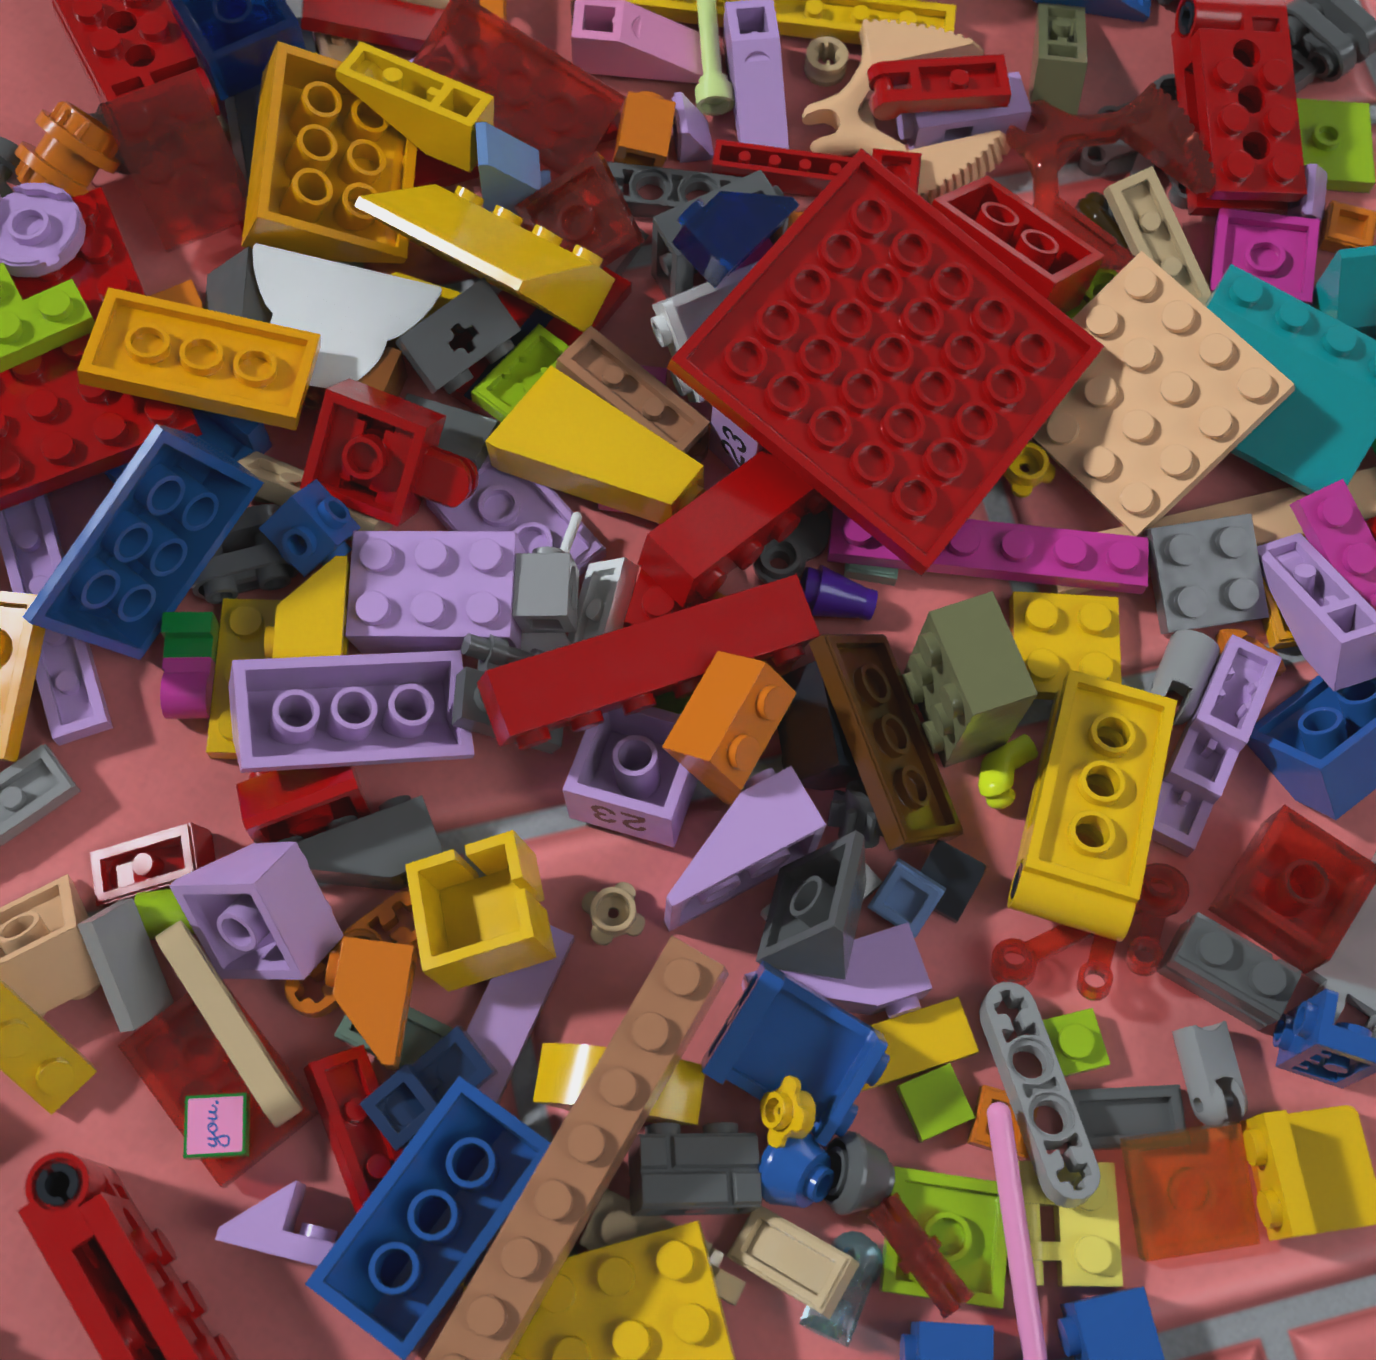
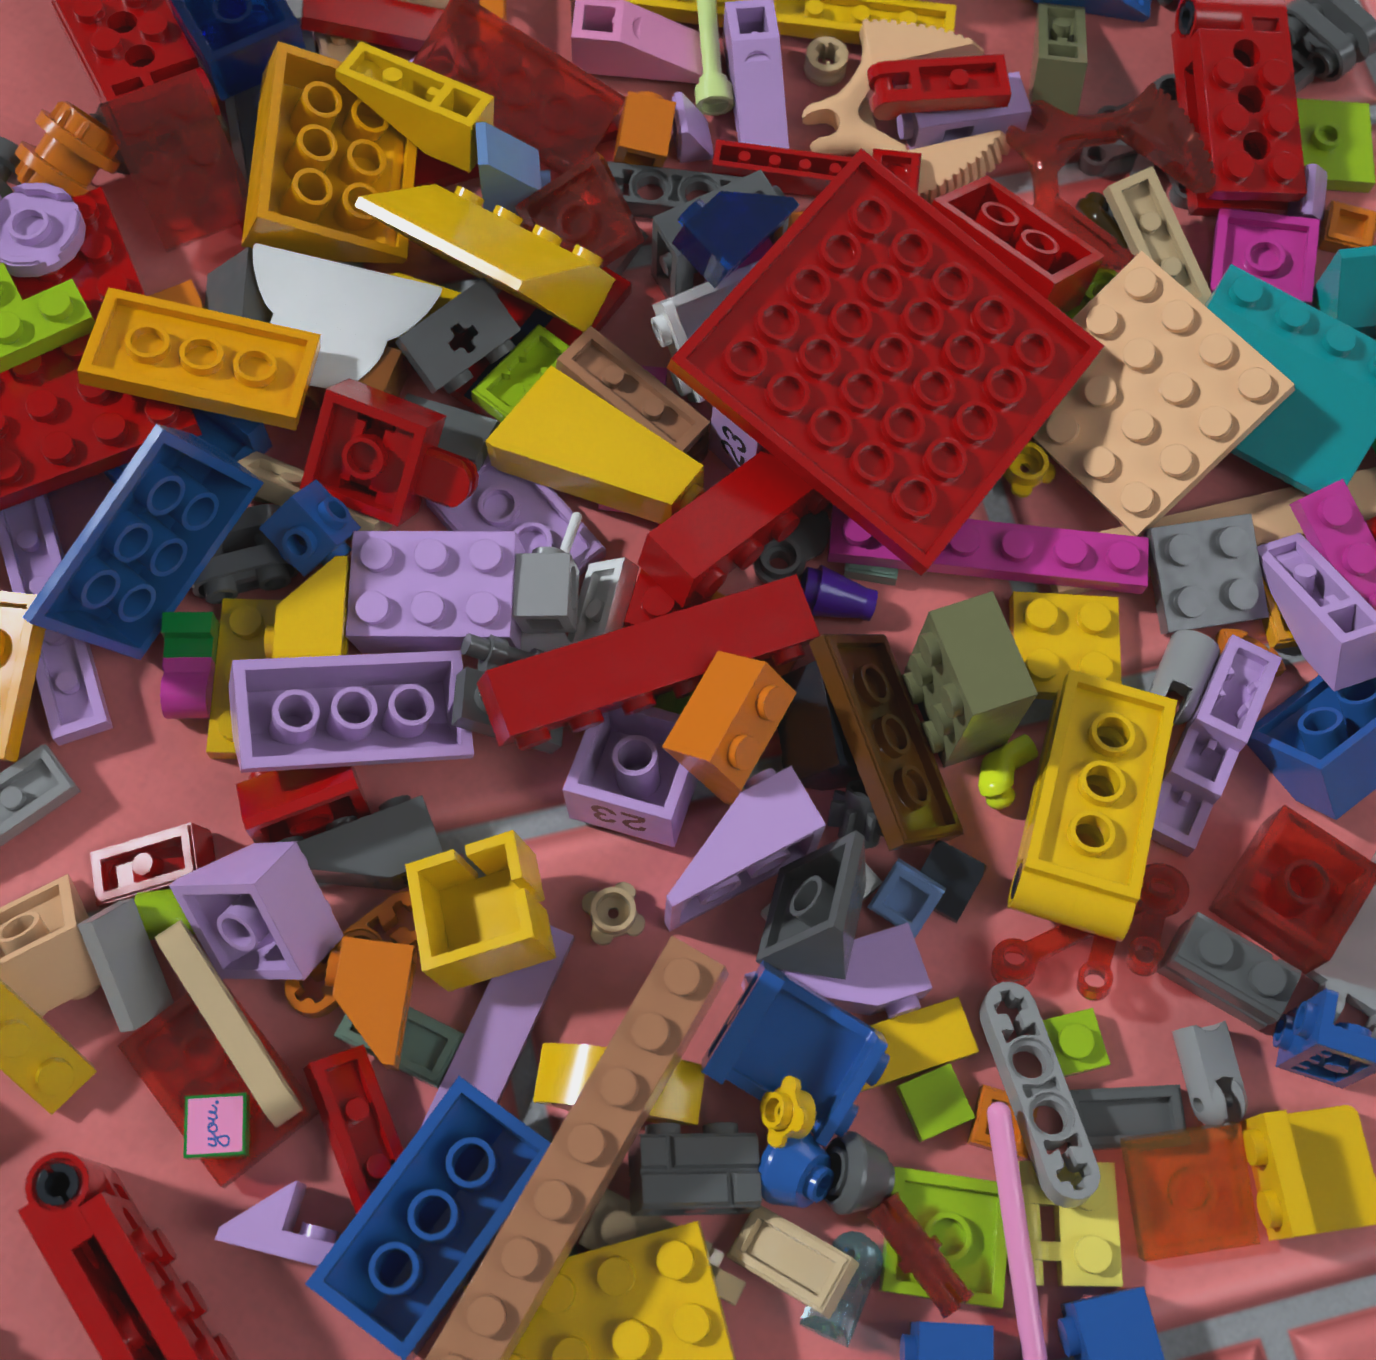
dark blue slope [360,1026,498,1151] -> none

